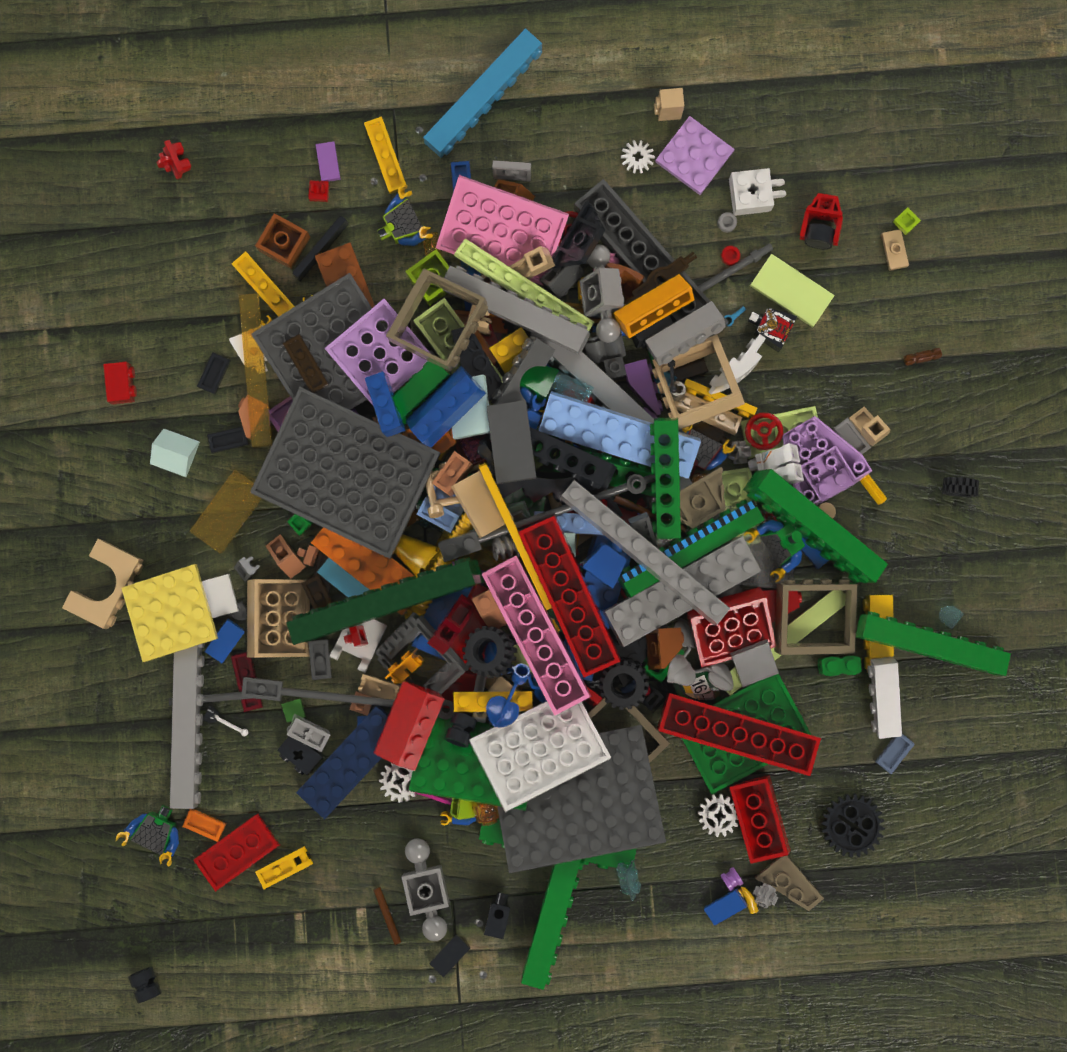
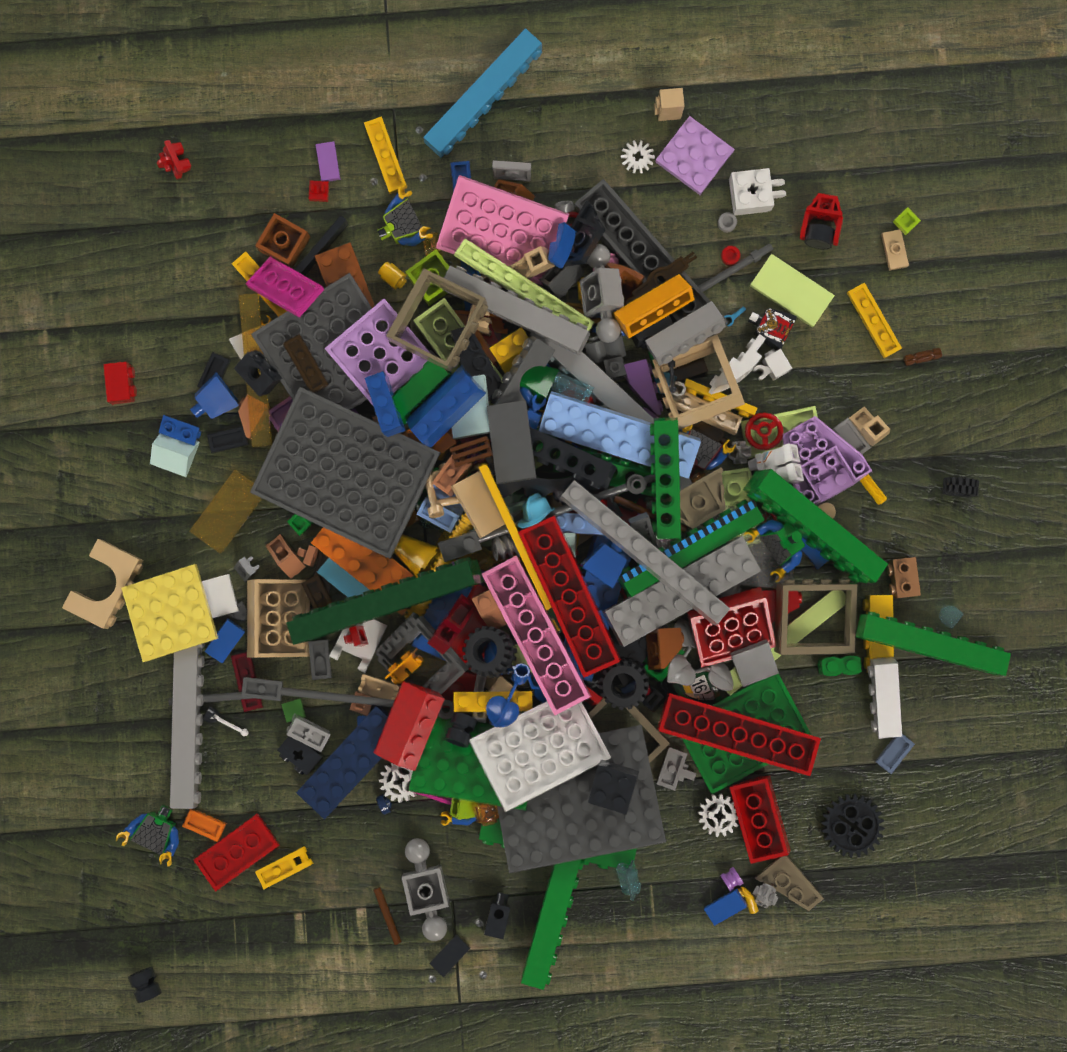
none -> blue hinge [159,415,201,446]
none -> blue torso [190,373,239,419]
none -> black brick [234,350,282,397]
none -> dark pink tile [245,256,324,318]
none -> dark blue tile [376,794,392,815]
none -> yellow brick [378,262,407,289]
none -> reddish brown tile [449,436,493,467]
none -> medium azure piece [517,493,555,528]
none -> blue slope [548,222,576,268]
none -> light grey tile [555,201,574,213]
none -> black brick [588,760,639,815]
none -> light grey hinge [656,747,696,791]
none -> white brick [753,349,792,381]
none -> yellow plate [847,283,902,358]
none -> medium nougat brick [887,557,921,599]

